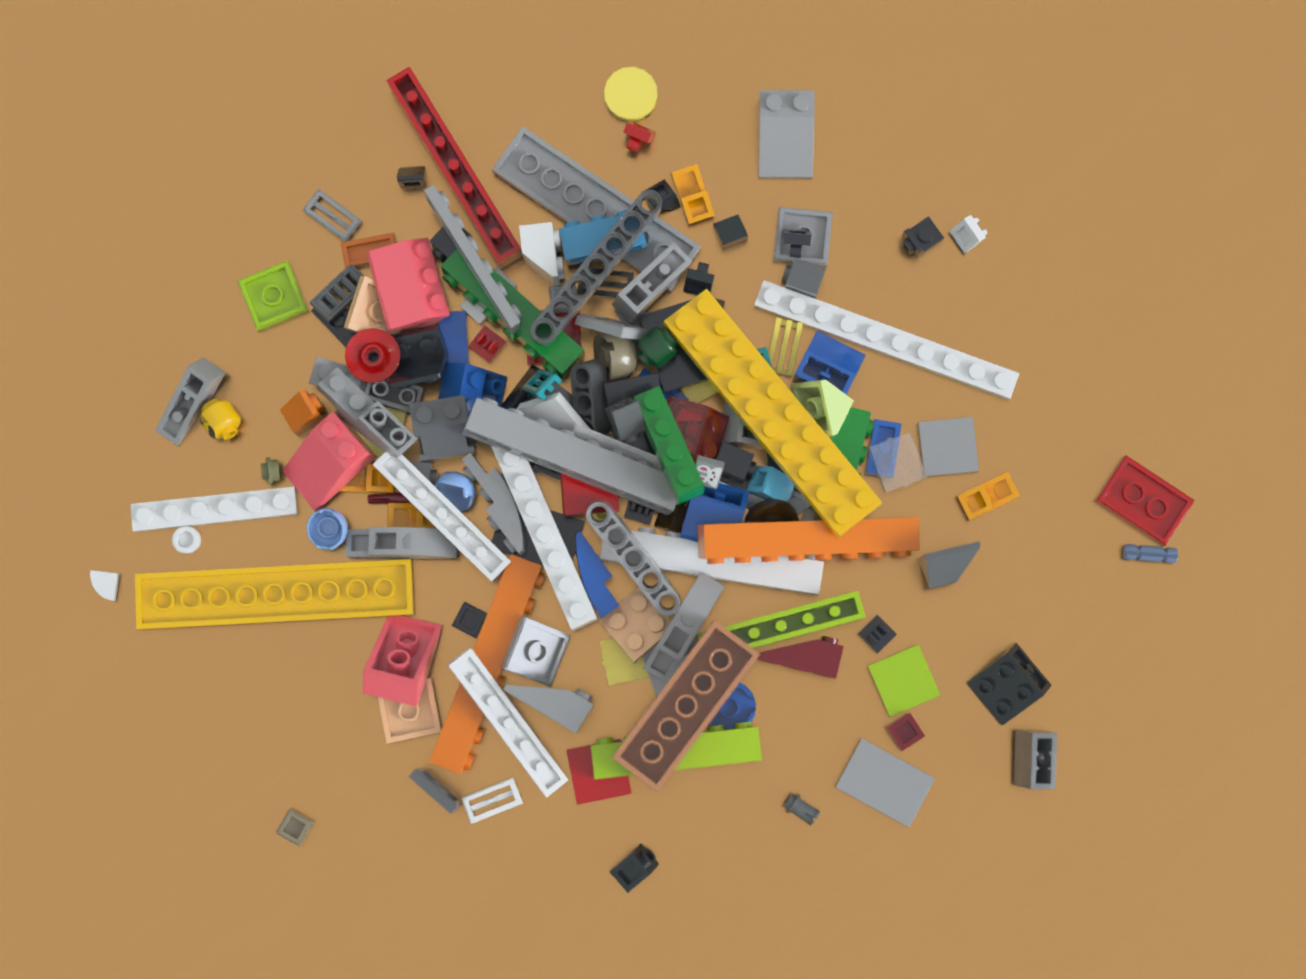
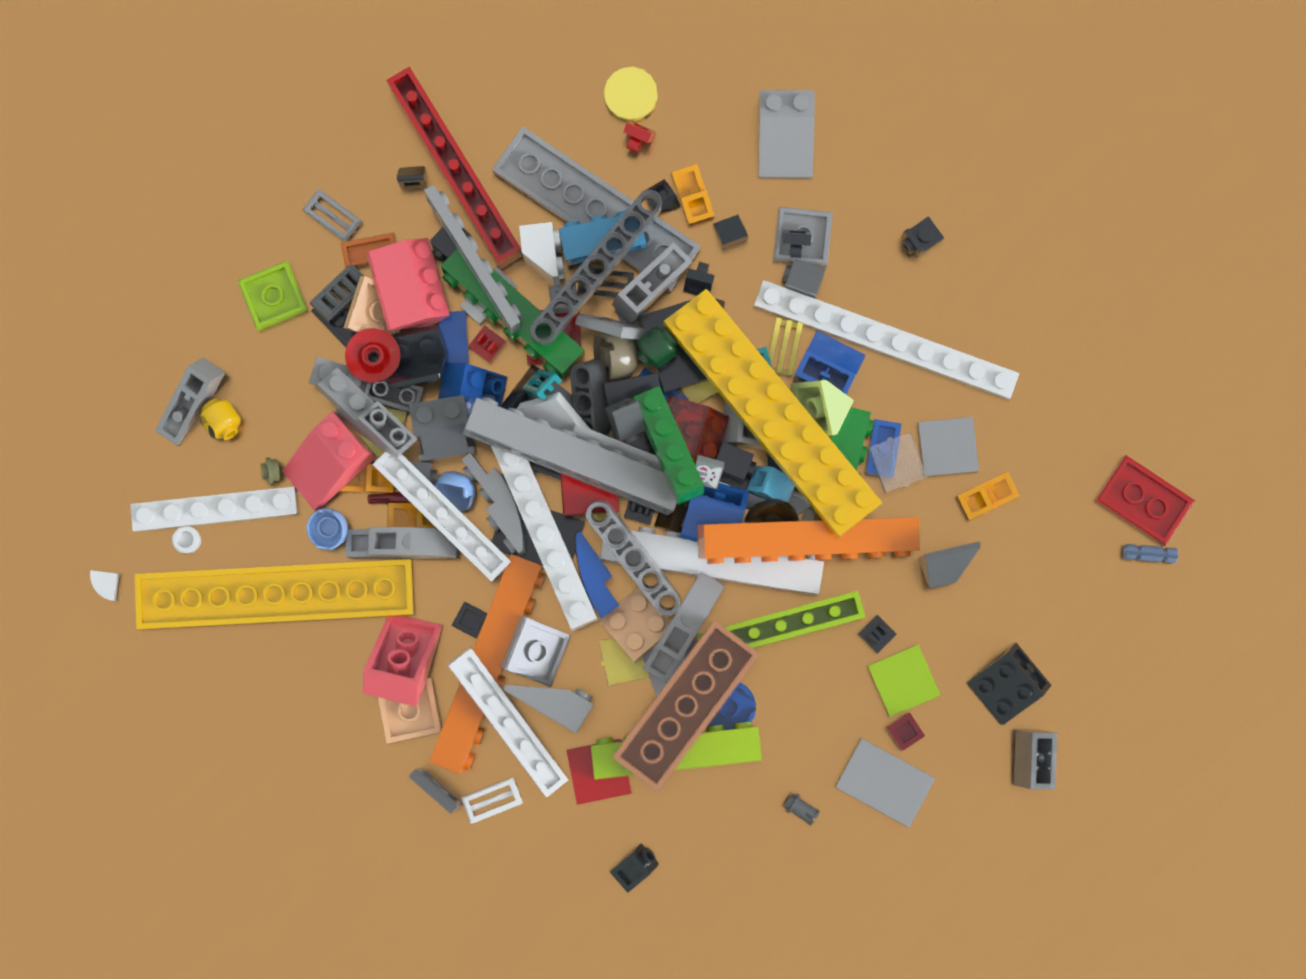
dark tan tile [276,808,315,847] -> none
orange slope [280,389,326,436] -> none
dark red slope [756,636,844,679] -> none
white tile [949,215,987,253] -> none

